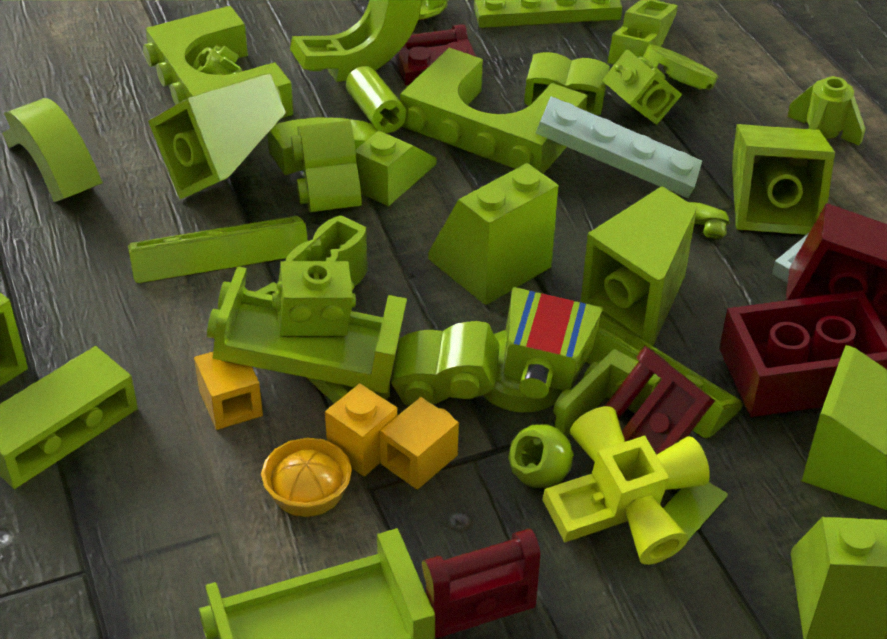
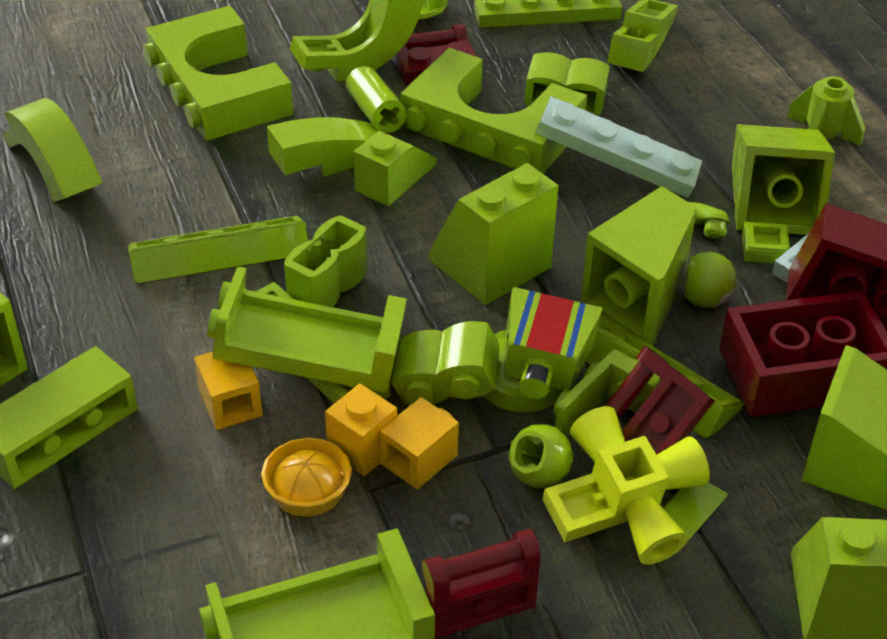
lime slope [148,73,286,200] -> none
lime gear [193,45,242,75] -> none
lime head [272,261,356,337] -> none
lime brick [291,120,362,212] -> none
lime head [602,49,682,125] -> none
lime tile [643,44,718,90] -> none
none -> lime piece [684,251,737,308]
none -> lime tile [742,221,790,263]

